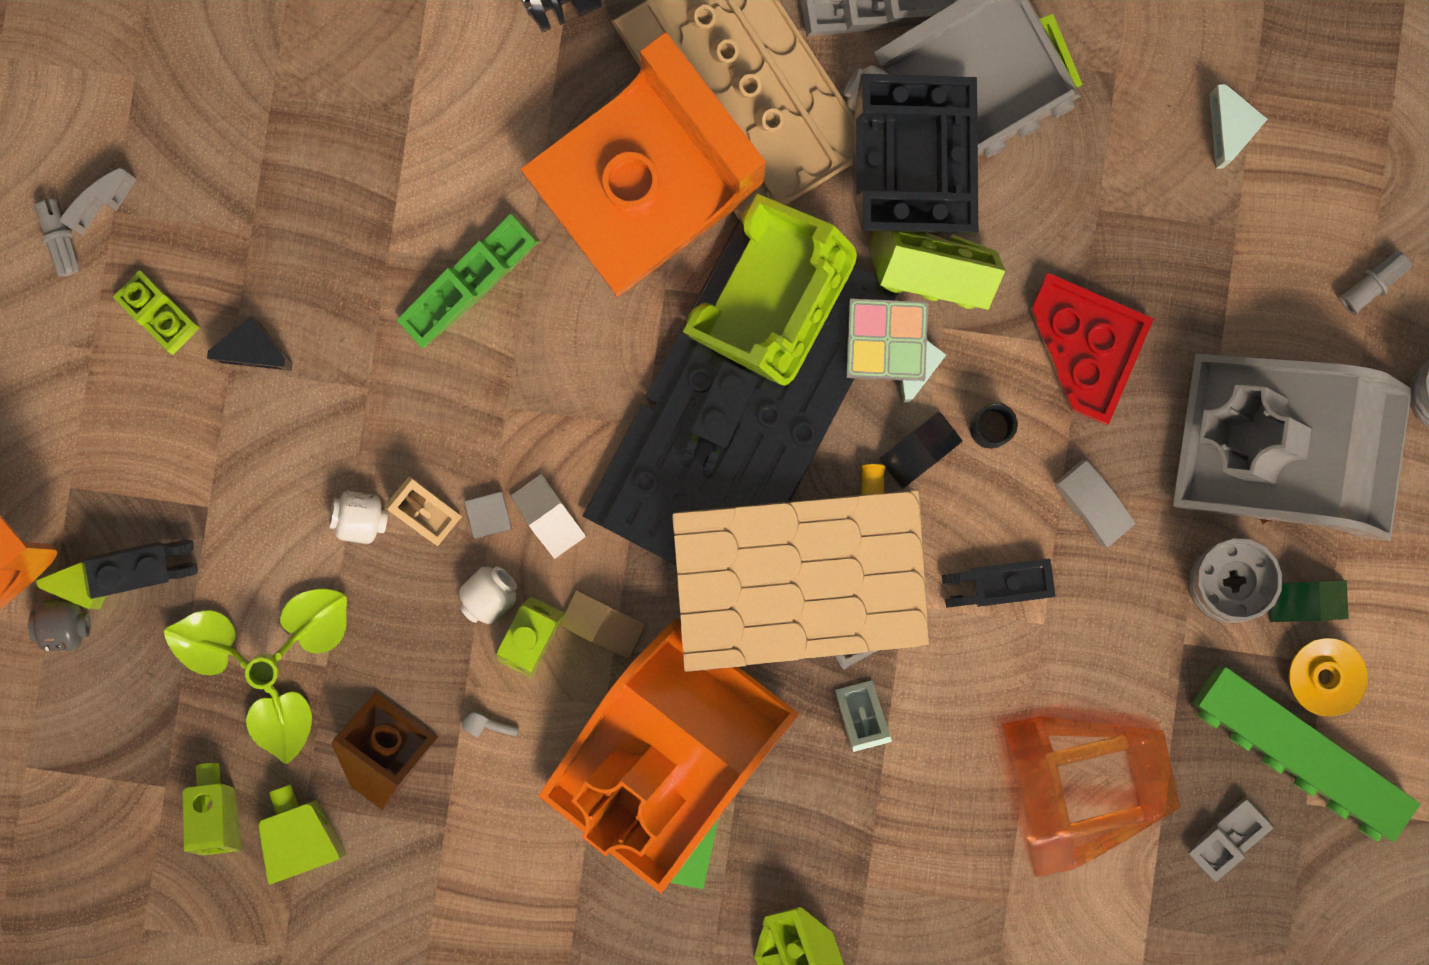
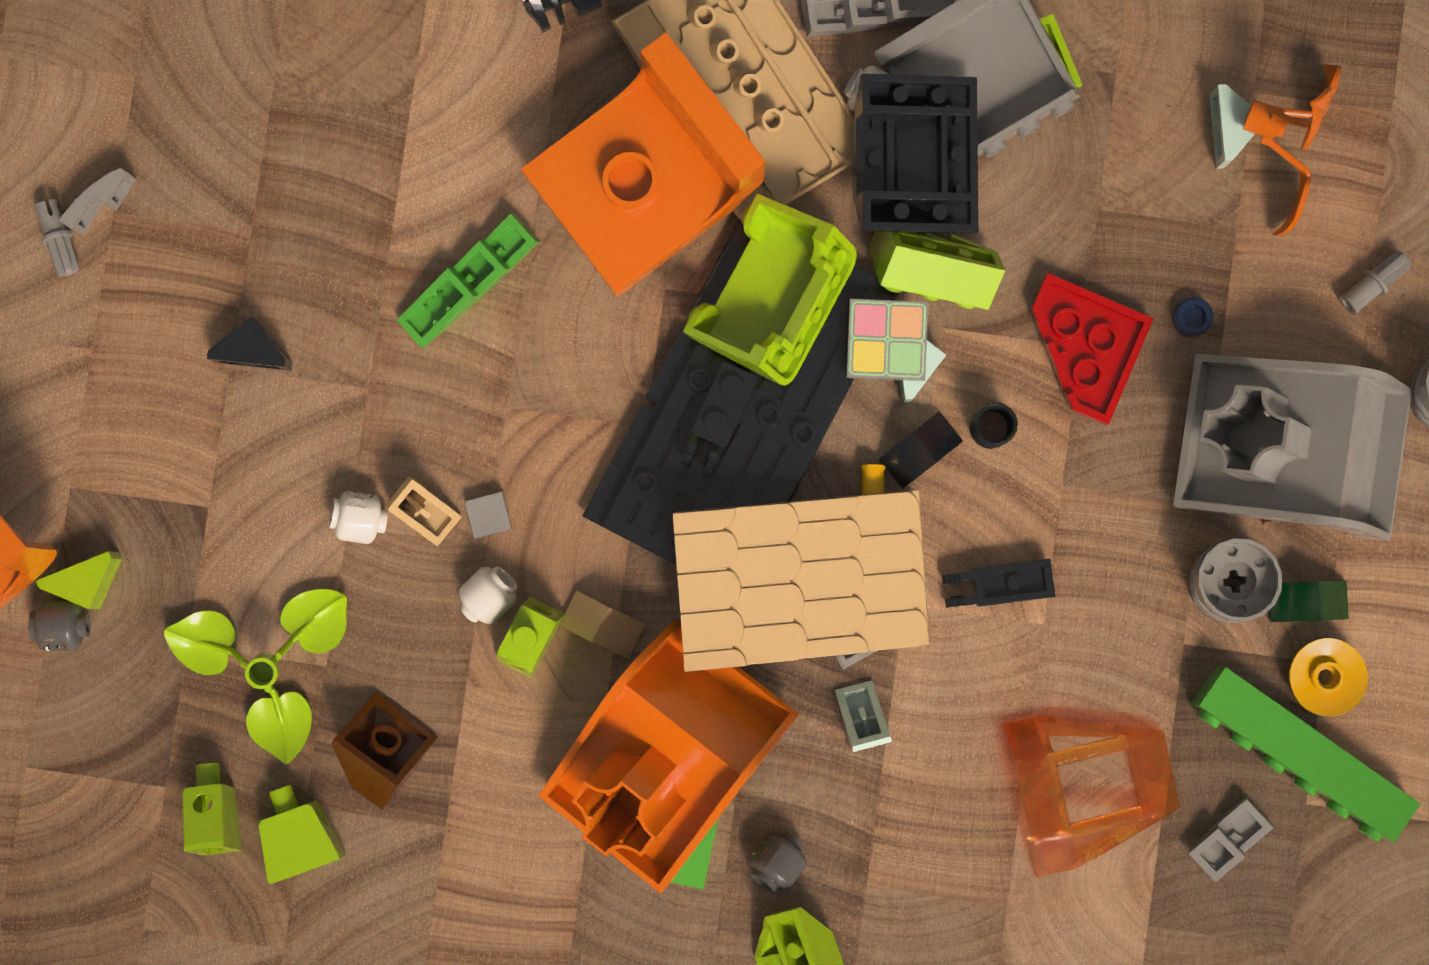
black hinge [81,539,198,599] -> none
lime slope [113,270,200,355] -> none
light grey hand [462,710,519,737] -> none
white slope [510,474,586,559] -> none
light grey slope [1055,460,1135,548] -> none
none -> dark grey head [749,833,807,893]
none -> dark blue tile [1172,297,1213,337]
none -> orange plant [1243,64,1342,236]

